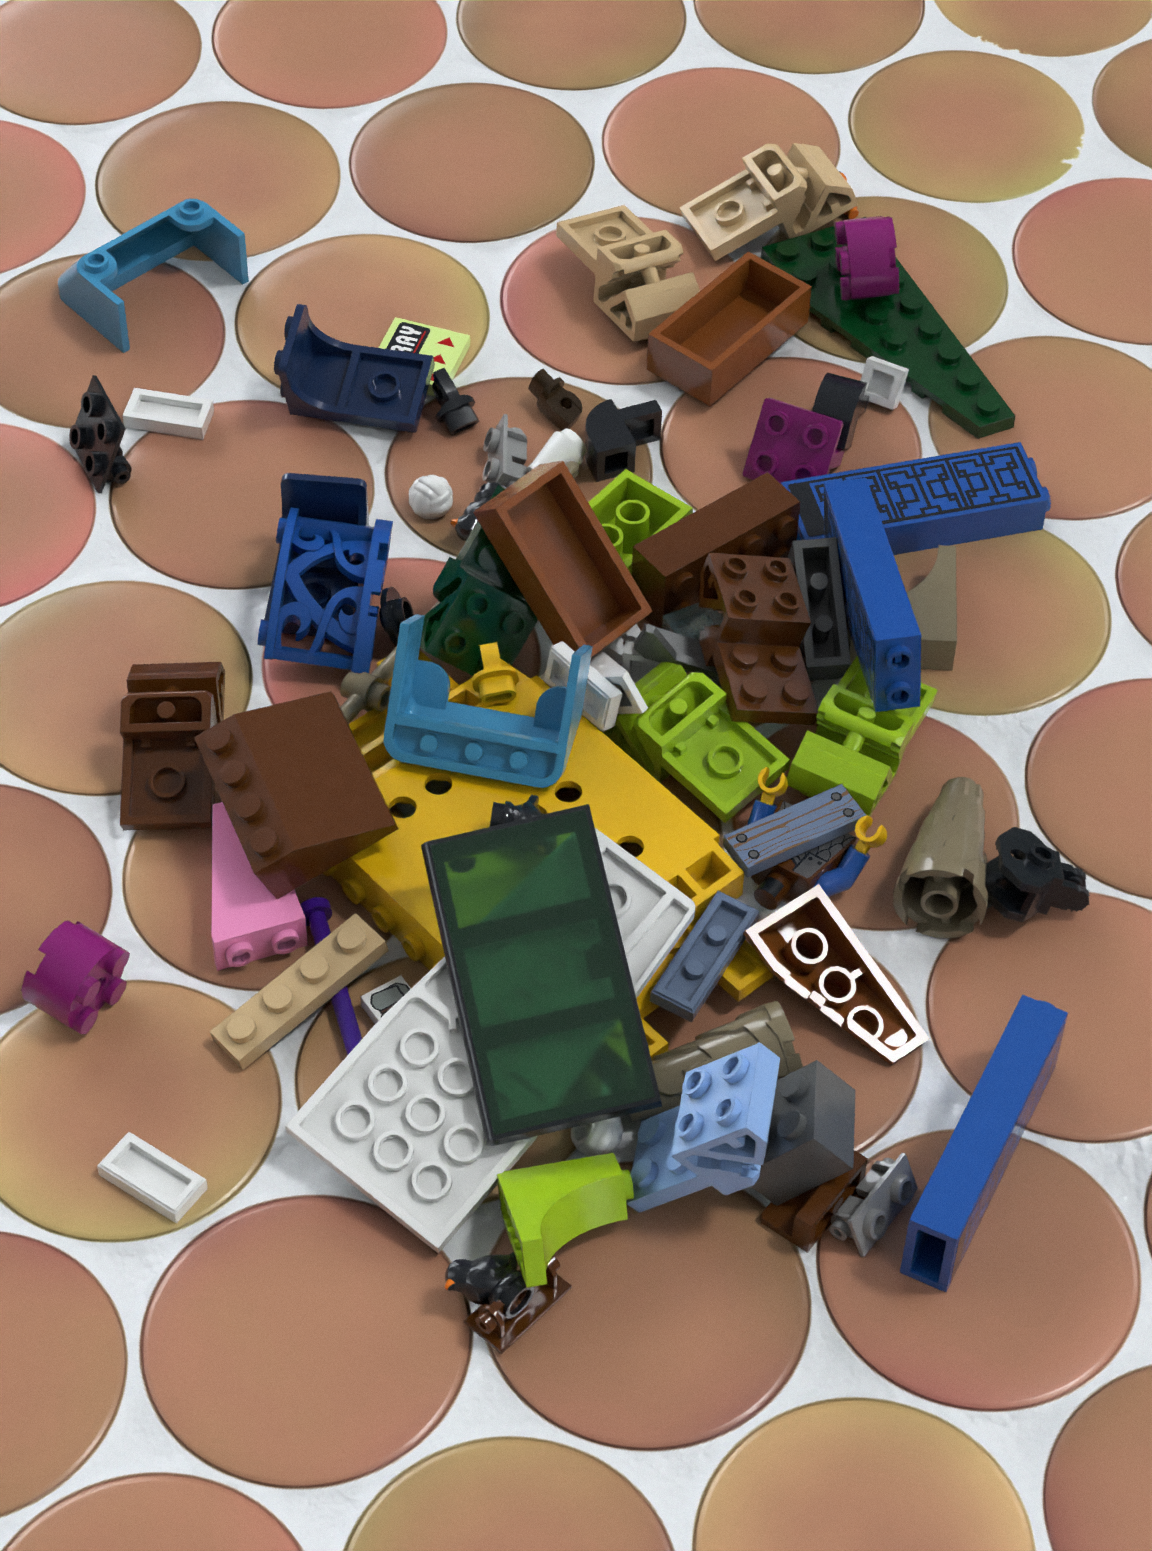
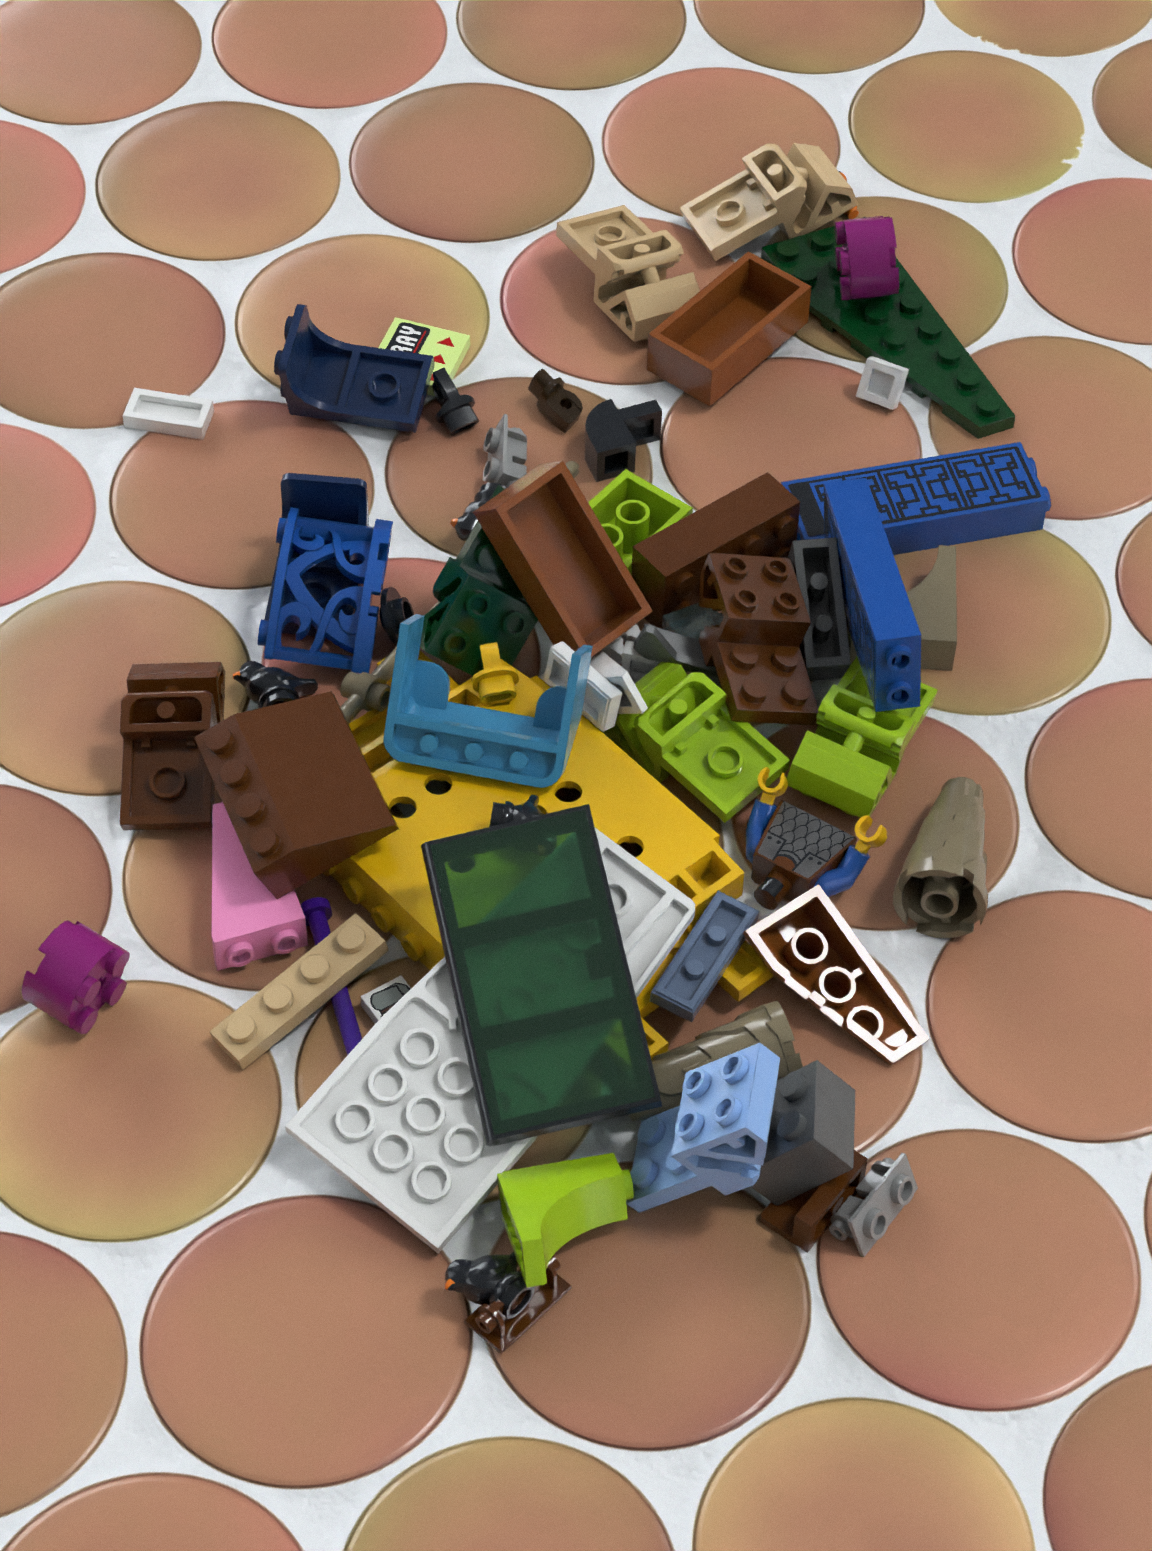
dark azure windscreen [58,199,249,353] -> none
black hinge [69,375,132,493] -> none
white tile [97,1132,208,1224] -> none
white piece [409,475,453,519] -> none
white cone [526,428,587,473] -> none
white piece [571,1117,623,1156] -> none
sand blue tile [723,784,866,878] -> none
magenta bracket [743,397,845,484] -> none
black brick [812,373,870,450] -> none
blue brick [900,994,1068,1292] -> none
black hinge [985,827,1090,922] -> none
none -> black animal [233,661,318,708]

